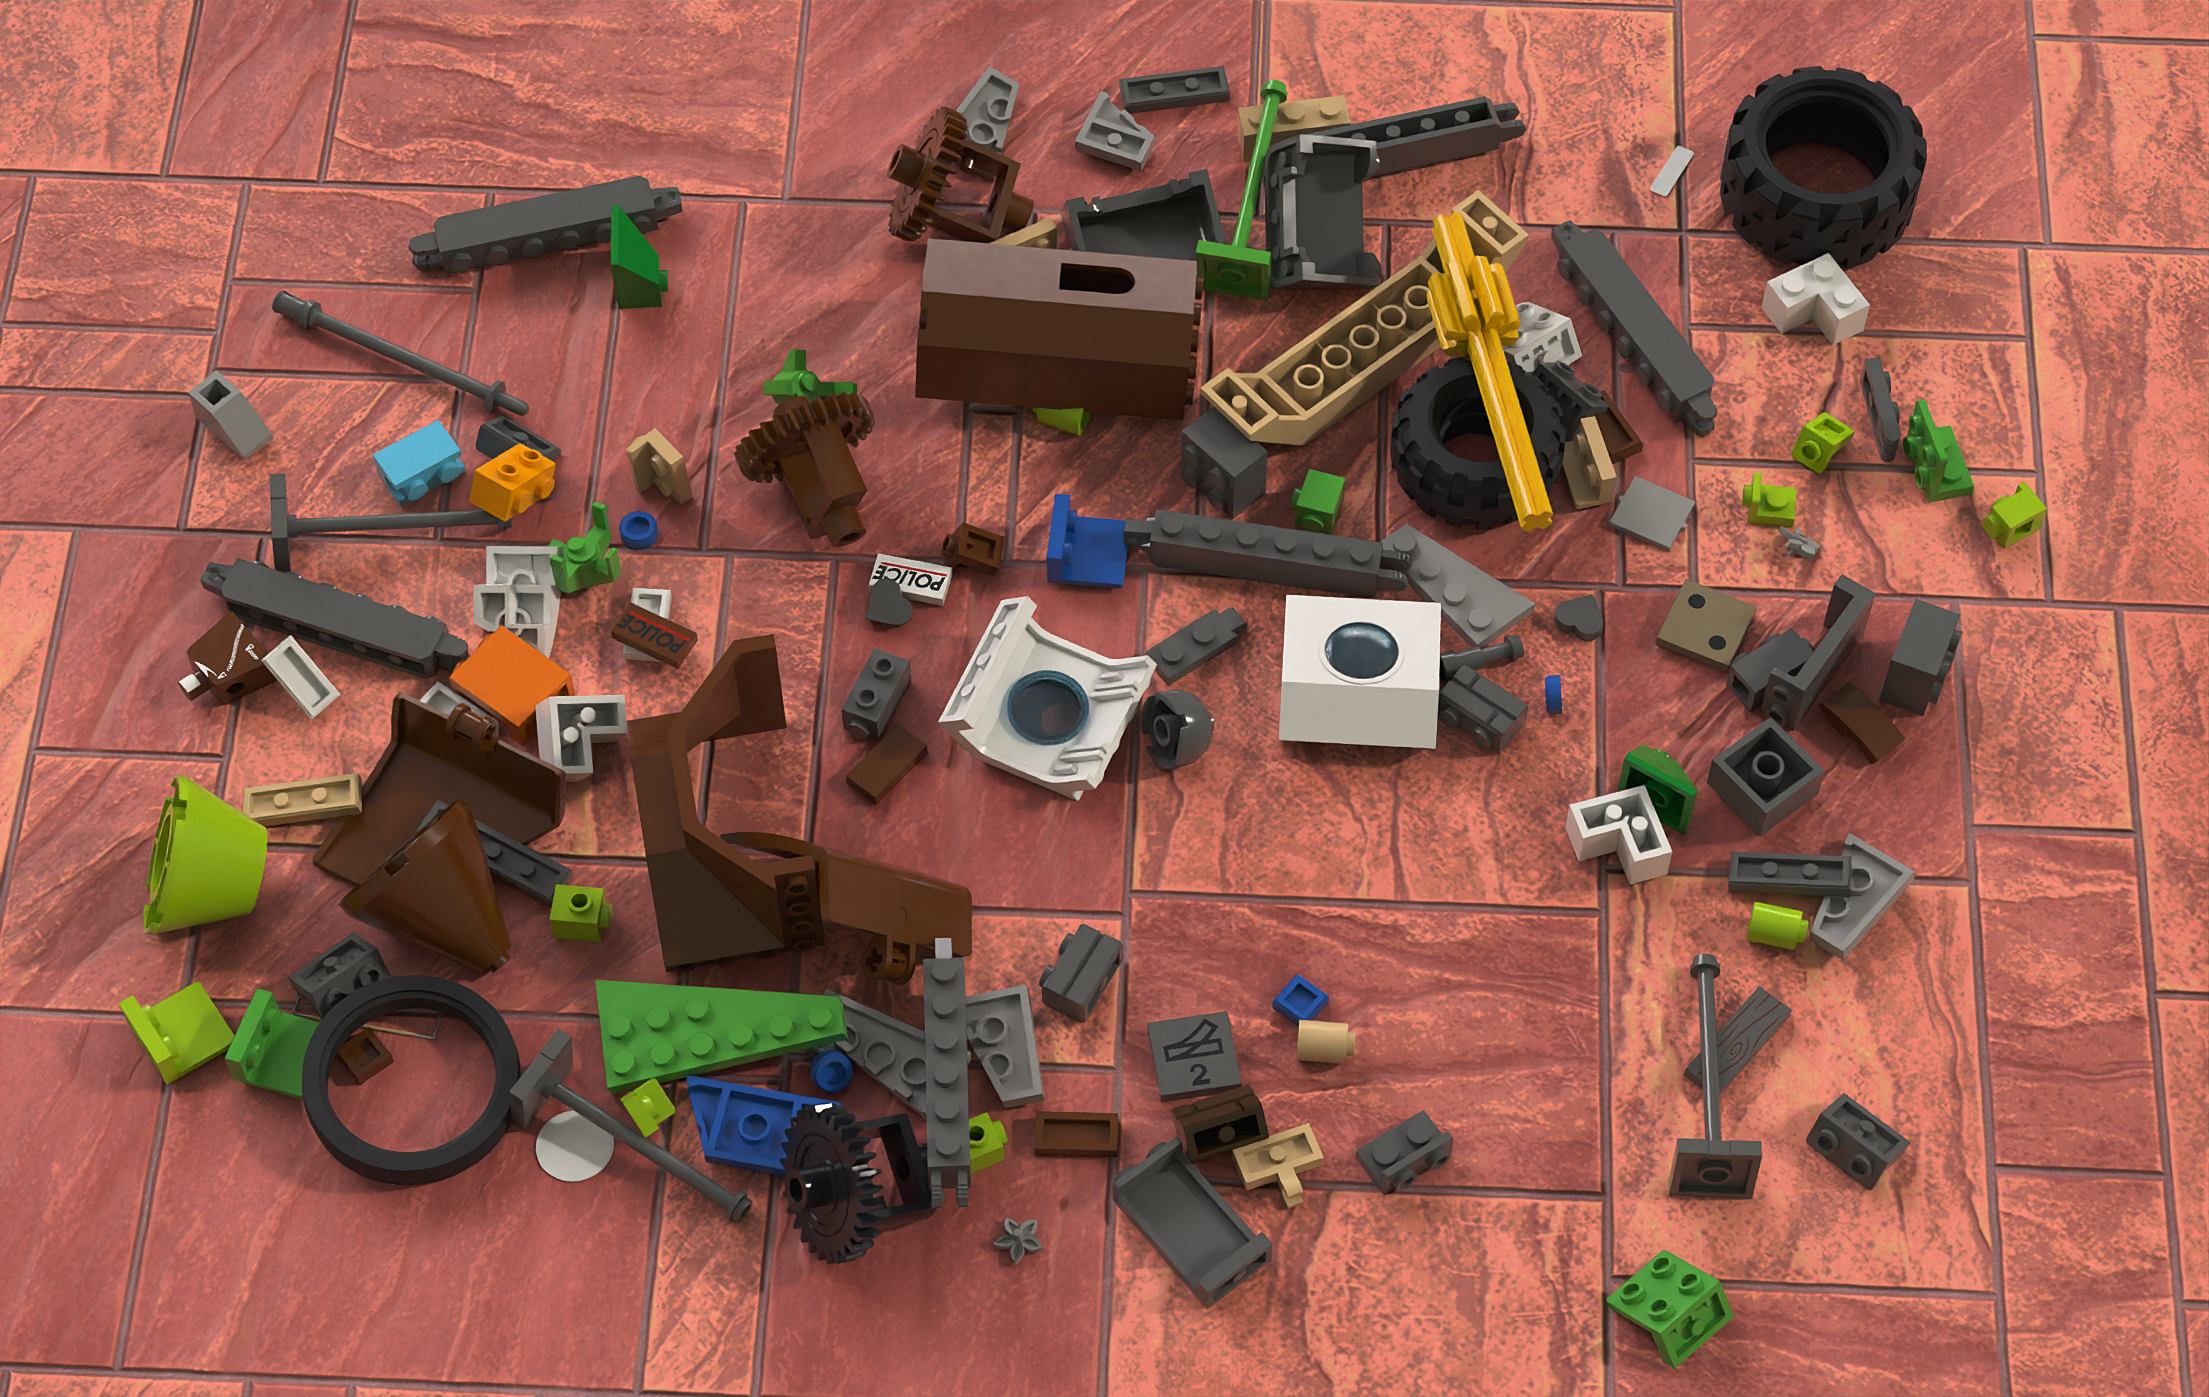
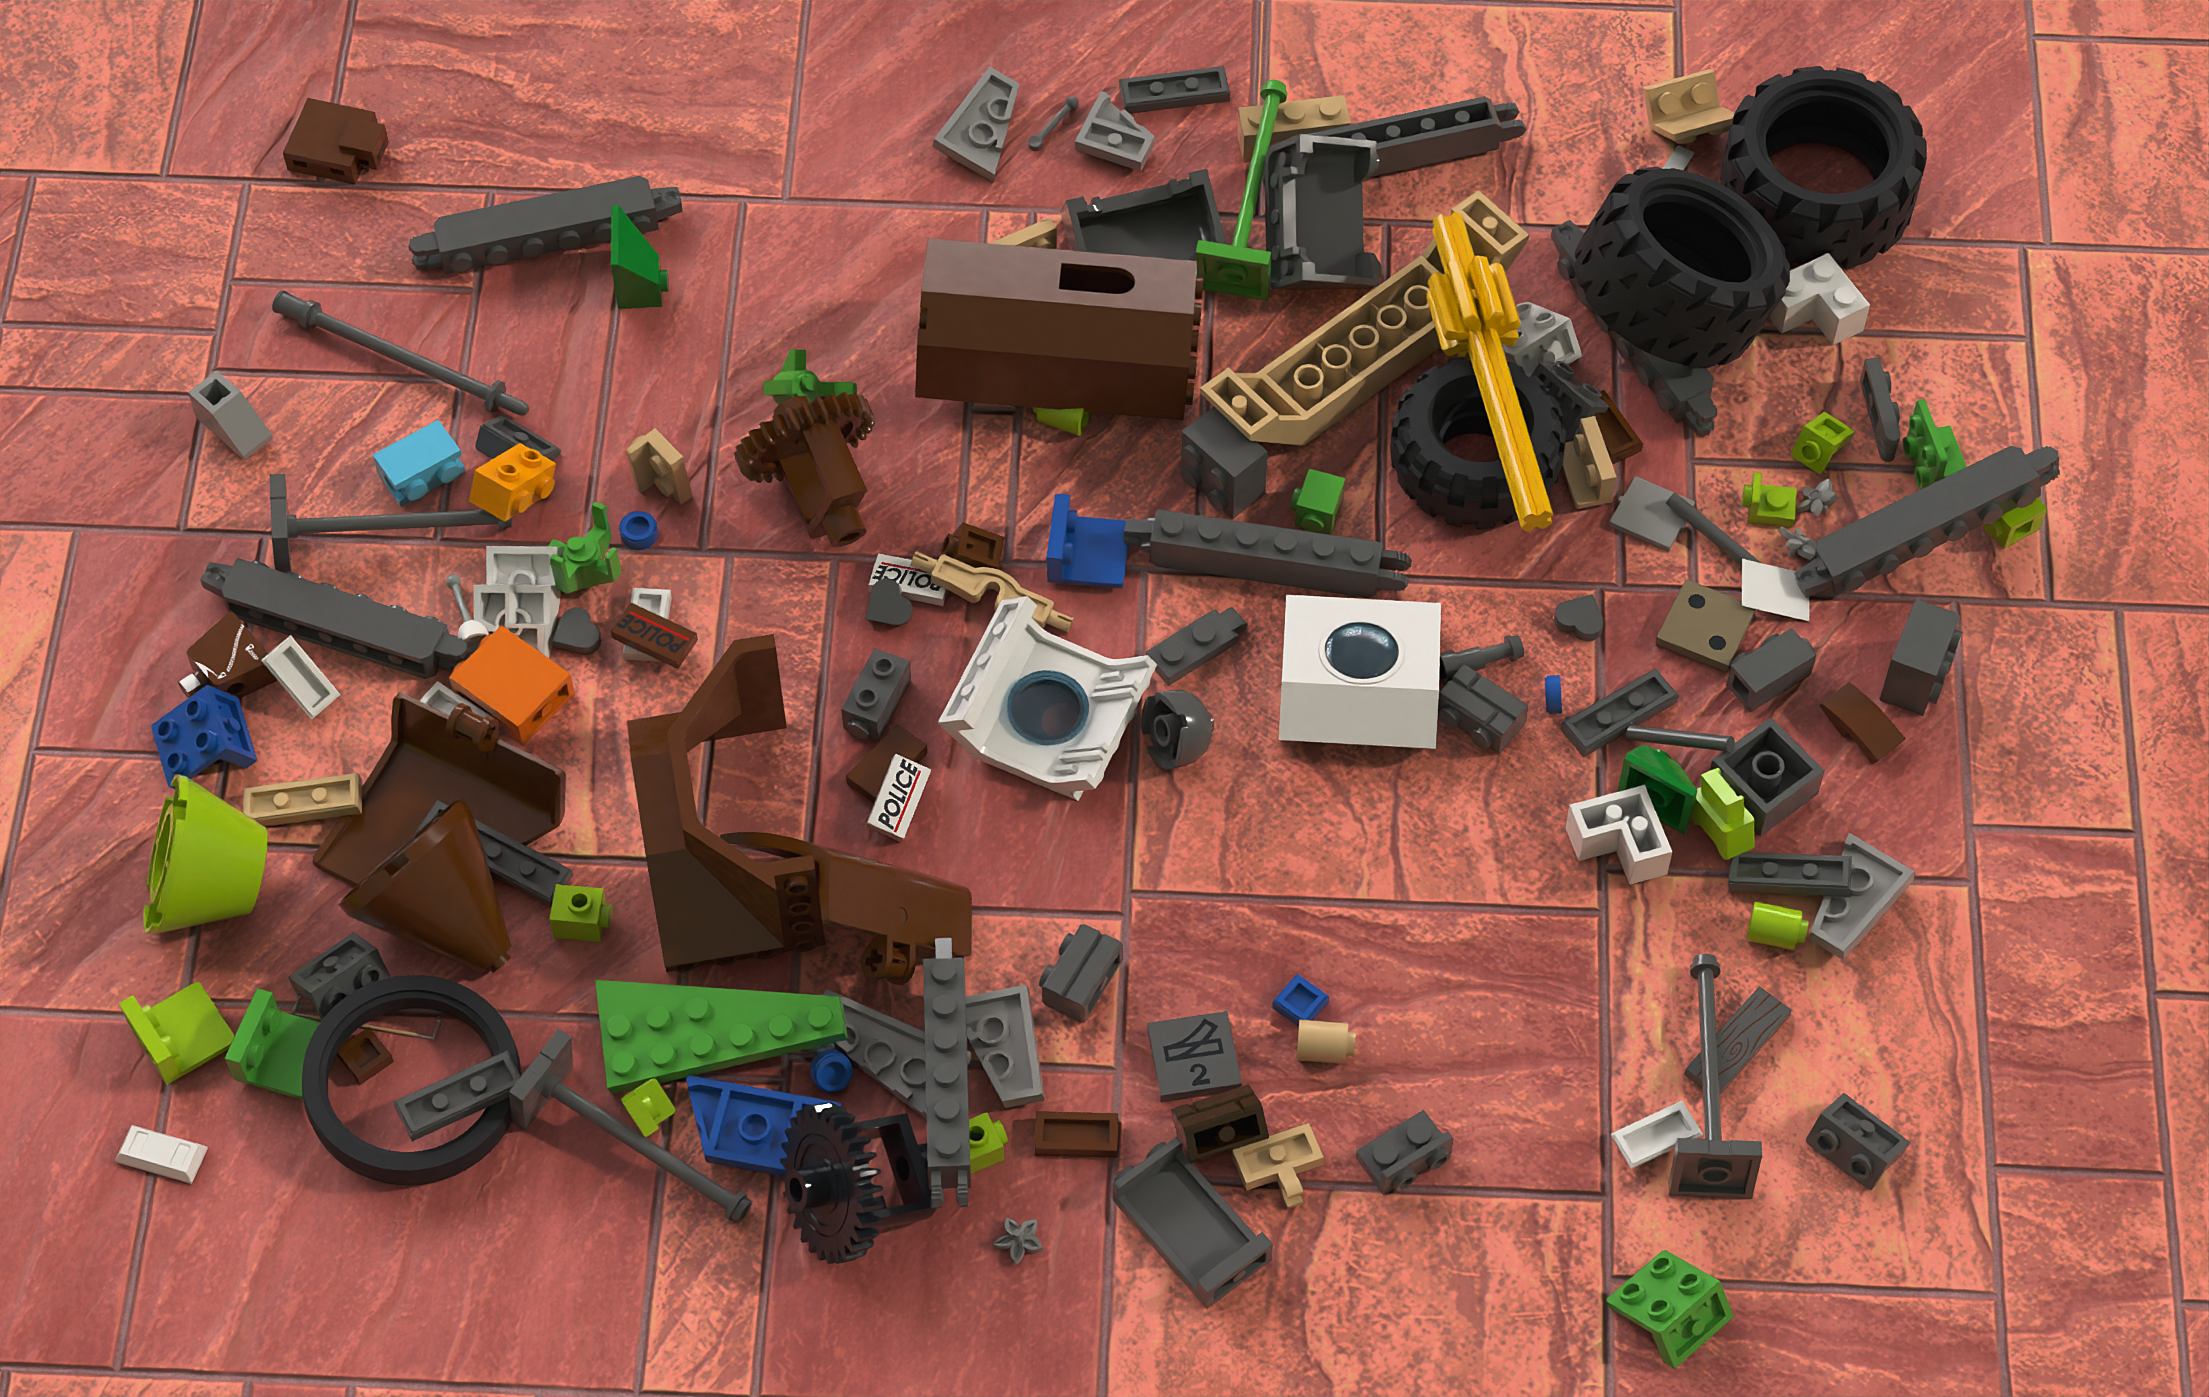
white brick [535,695,628,782] -> none
white sticker [536,1110,614,1182] -> none
reddish brown piece [887,106,1034,243] -> none
light grey wing [1380,523,1535,649] -> none
dark grey panel [1761,574,1875,731] -> none
none -> white tile [115,1125,208,1184]
none -> blue bracket [151,685,258,789]
none -> reddish brown piece [283,98,389,185]
none -> dark grey tile [394,1051,521,1141]
none -> hinge [446,574,489,654]
none -> dark grey tile [552,607,601,655]
none -> white tile [865,754,931,842]
none -> tan piece [910,551,1074,633]
none -> dark grey hinge [1028,96,1079,151]
none -> dark grey tile [1561,668,1679,758]
none -> black tyre [1574,167,1790,368]
none -> white tile [1610,1101,1703,1169]
none -> dark grey bar [1626,725,1735,752]
none -> tan bracket [1643,69,1734,144]
none -> dark grey bar [1666,492,1761,566]
none -> lime piece [1692,768,1755,860]
none -> white sticker [1742,559,1809,621]
none -> dark grey hinge [1794,445,2060,597]
none -> light grey plant [1795,478,1839,517]

